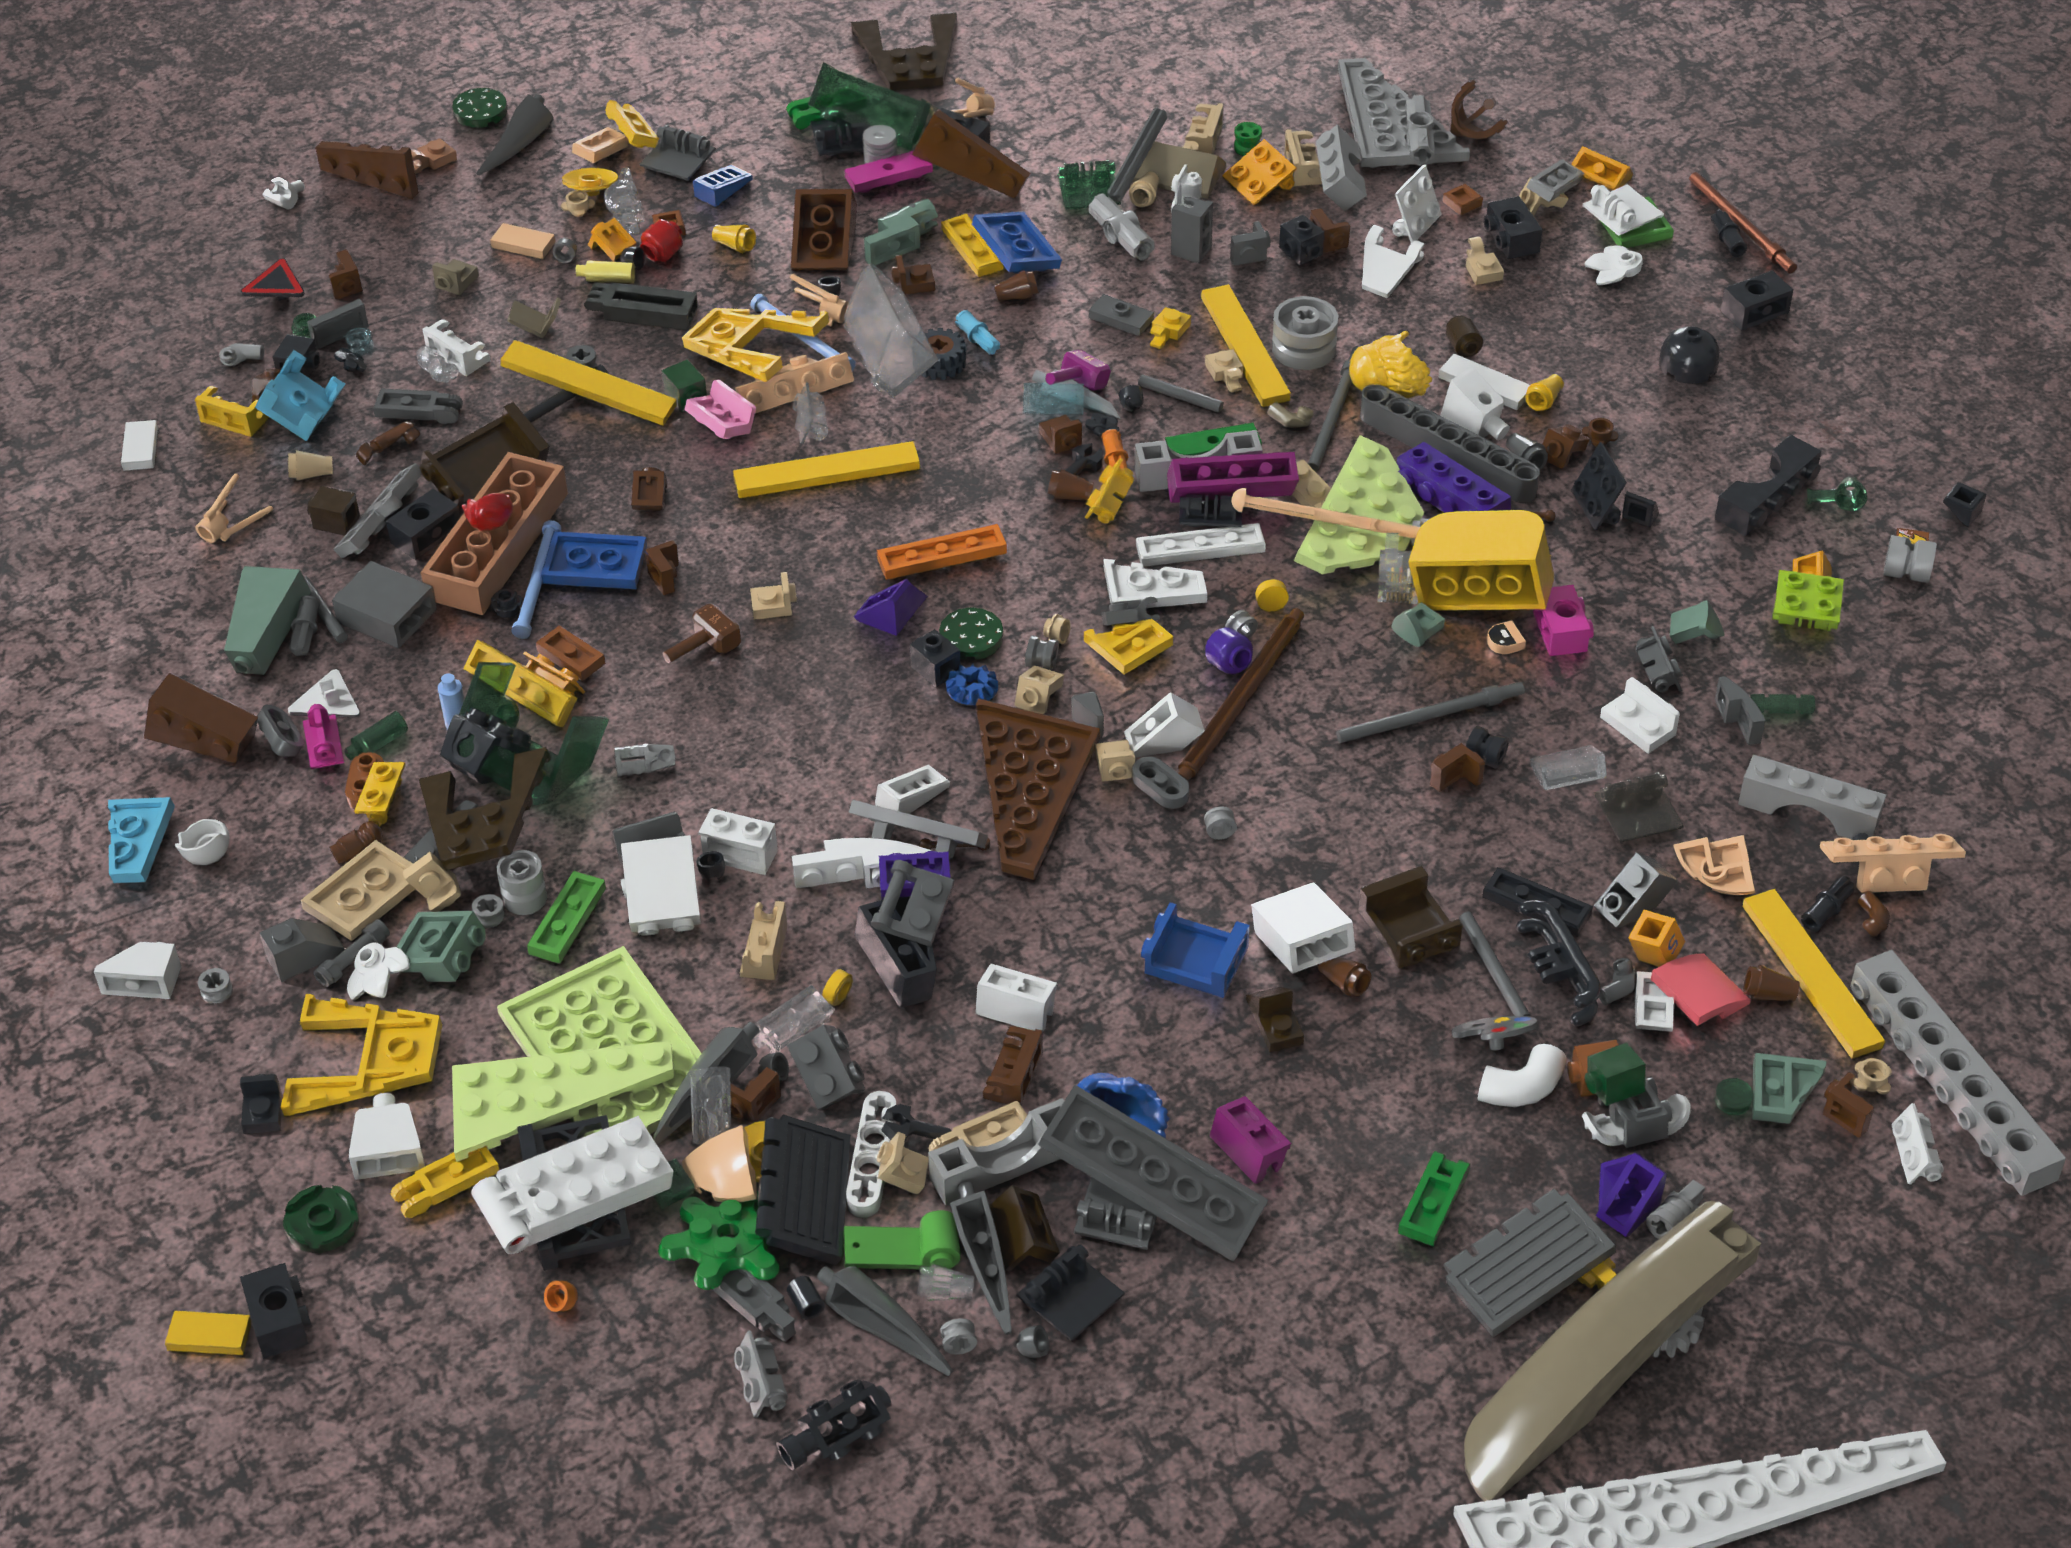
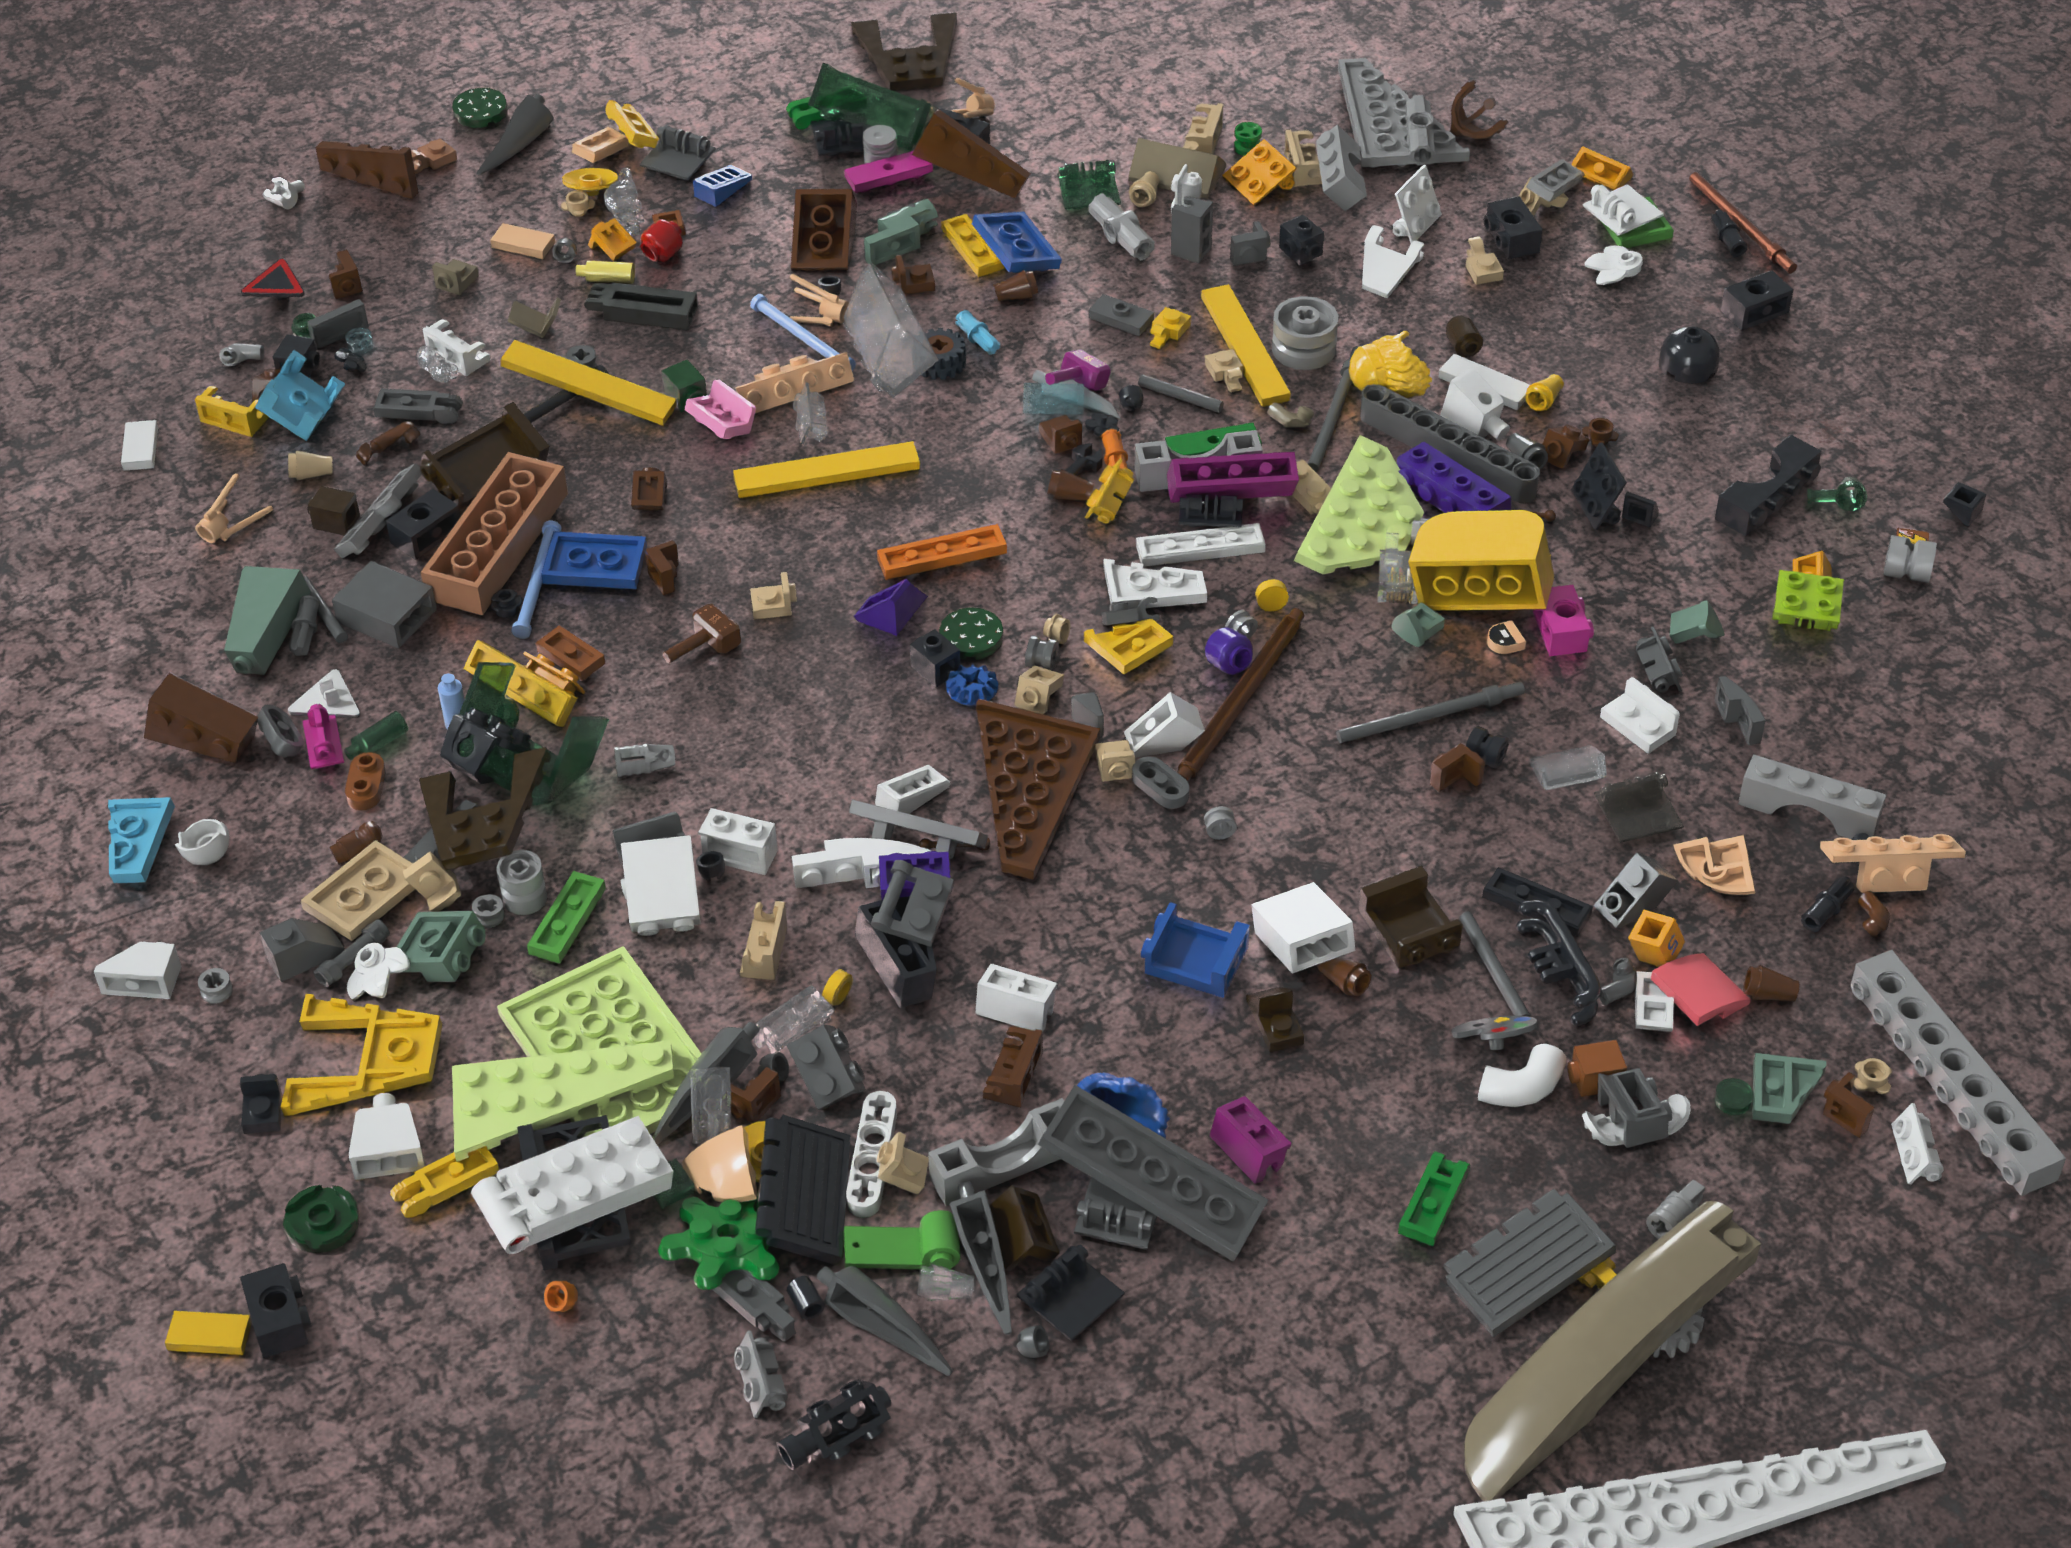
yellow hinge [354,762,406,827] -> none
red hair [462,493,513,531] -> none
black hinge [620,246,645,270] -> none
yellow wing [682,308,829,382] -> none
yellow cone [712,225,756,253] -> none
black bar [881,1104,951,1143] -> none
tan hinge [928,1101,1027,1151] -> none
light grey bush [940,1318,977,1355] -> none
dark grey axle [1107,108,1167,202] -> none
light nougat bar [1232,488,1420,539] -> none
reddish brown bracket [1310,208,1351,253] -> none
dark orange tile [1442,184,1483,216] -> none
dark green brick [1585,1042,1646,1106] -> none
dark purple slope [1596,1153,1667,1237] -> none
yellow tile [1742,889,1885,1059] -> none
clear green axle [1750,694,1816,714] -> none

